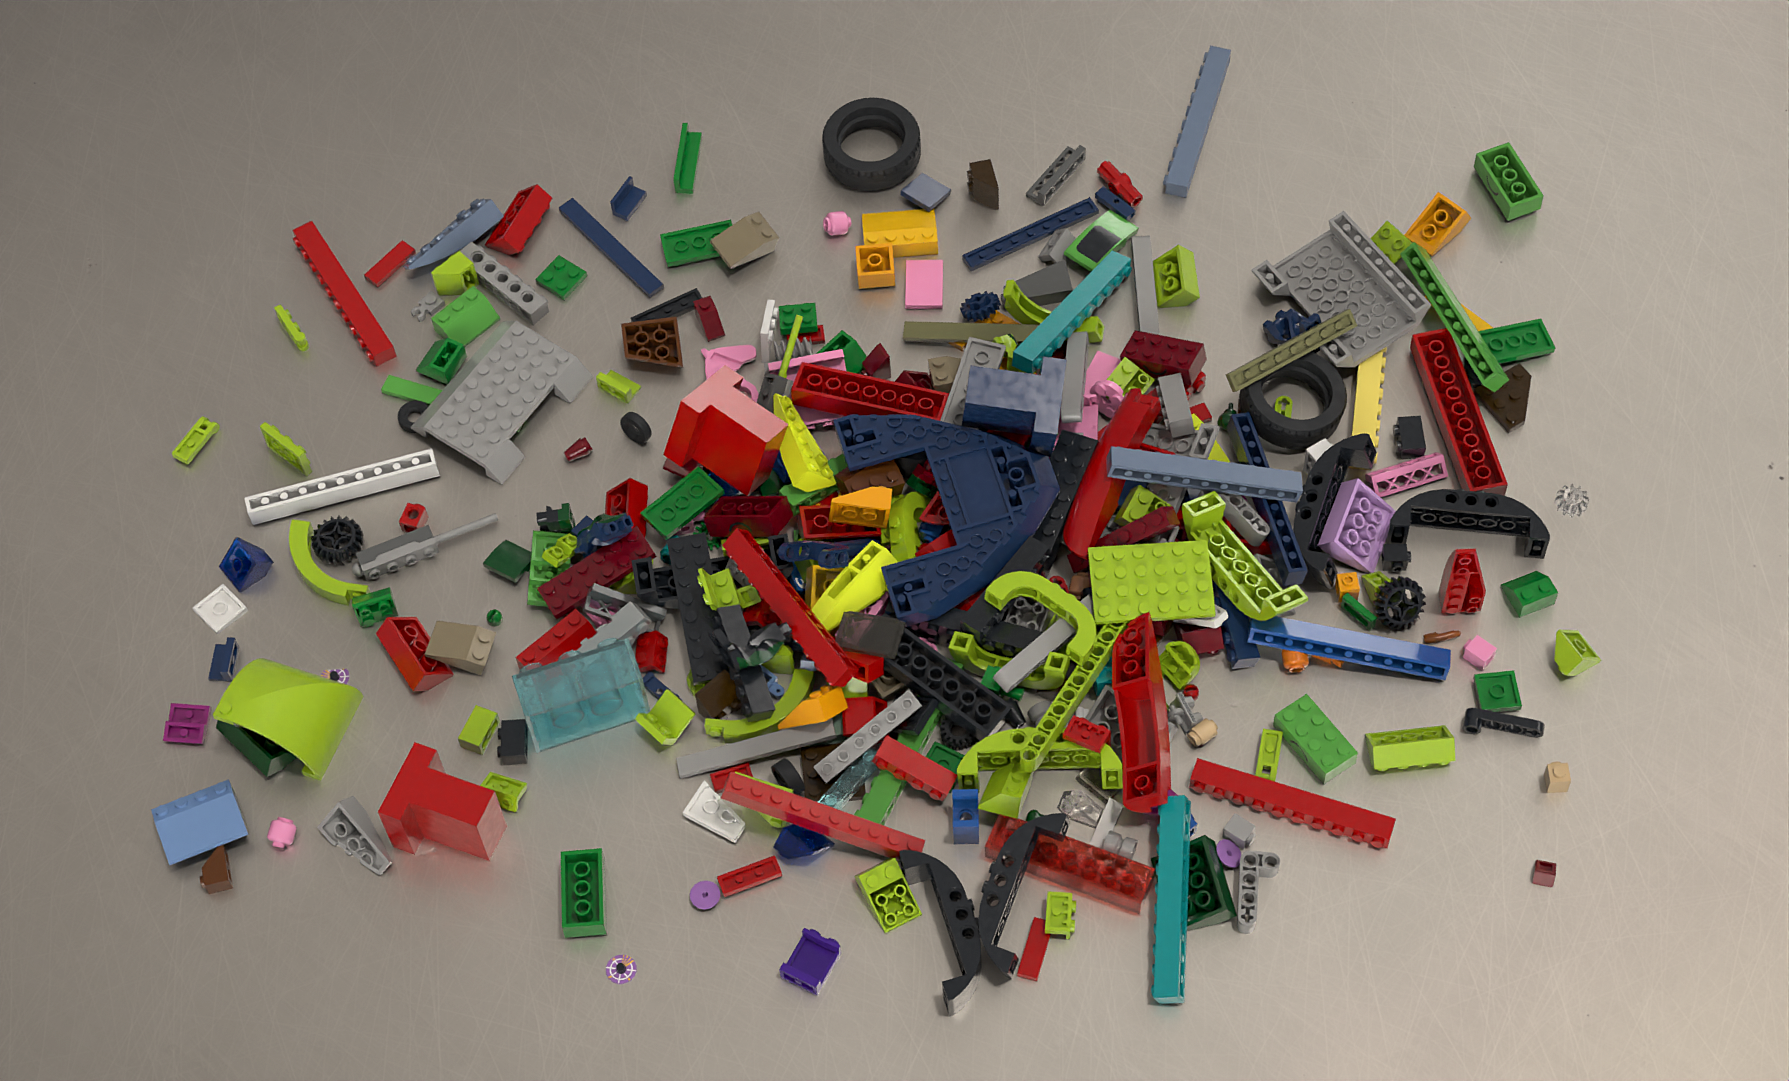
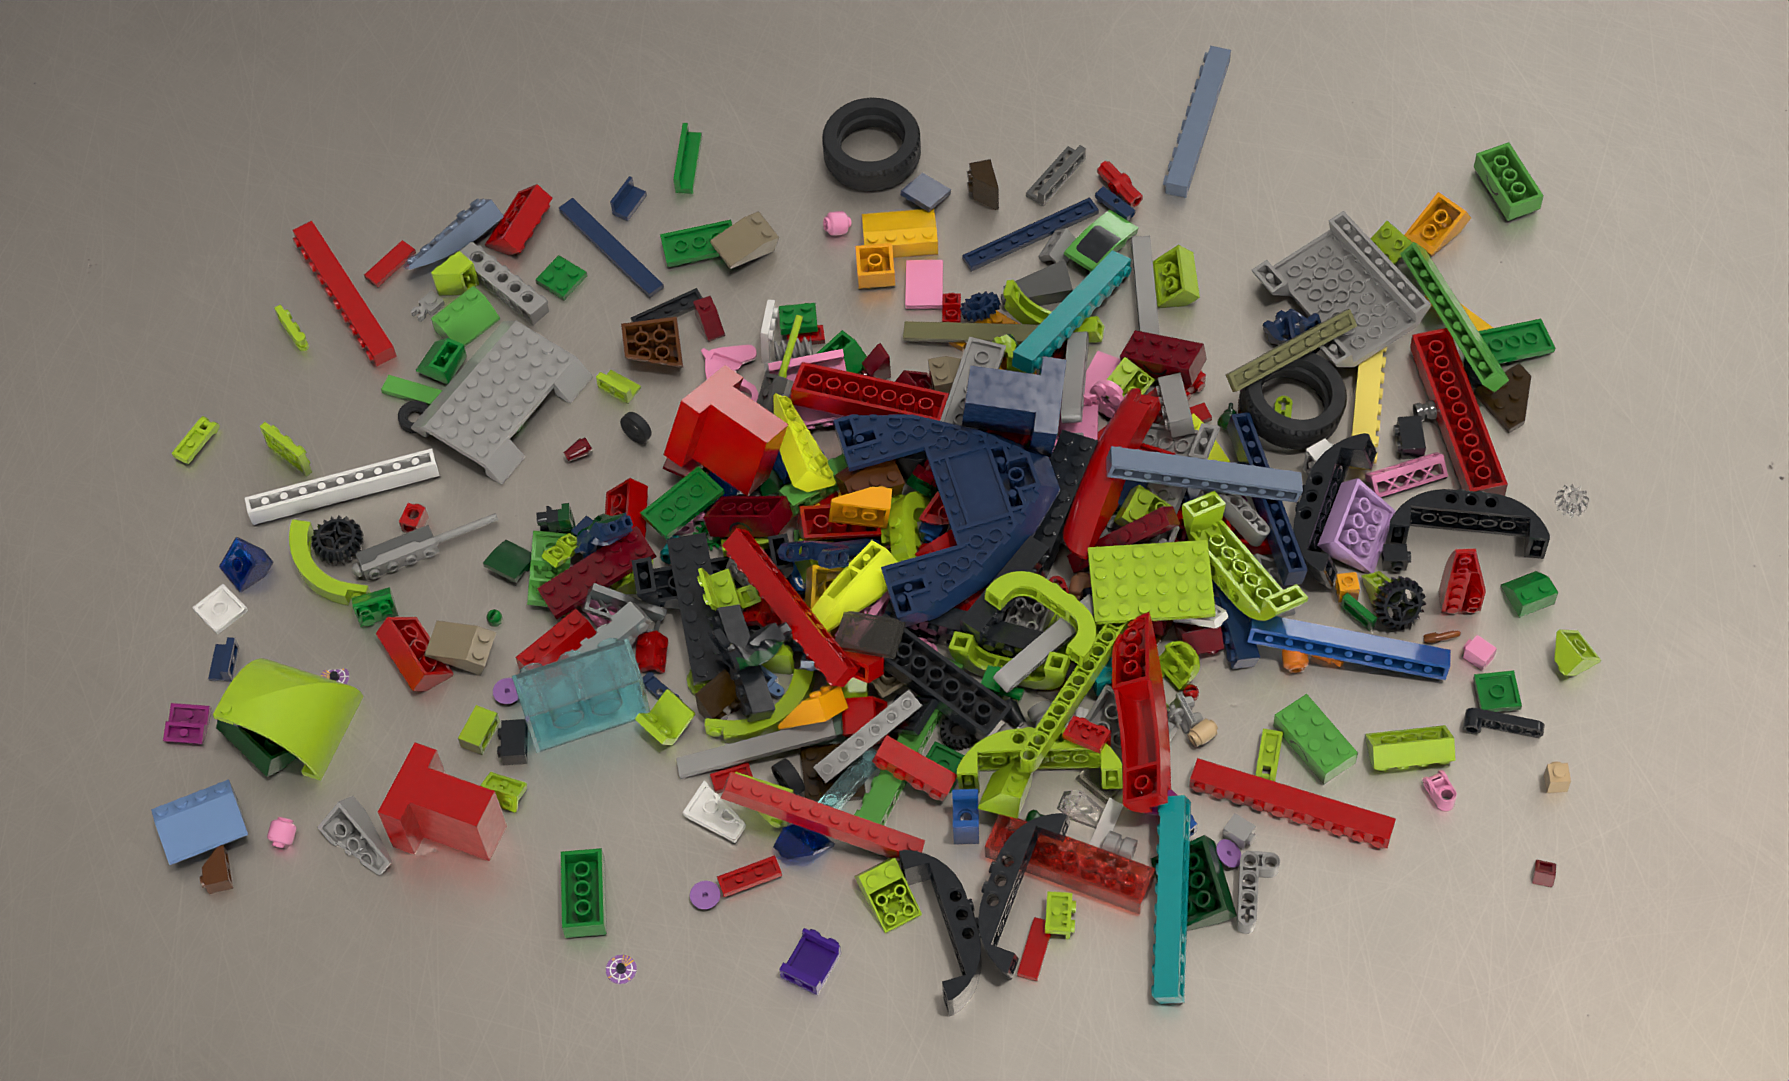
none -> medium lavender piece [493,678,522,704]
none -> red slope [942,293,961,323]
none -> dark grey wheel [1413,400,1437,421]
none -> bright pink piece [1422,770,1457,811]

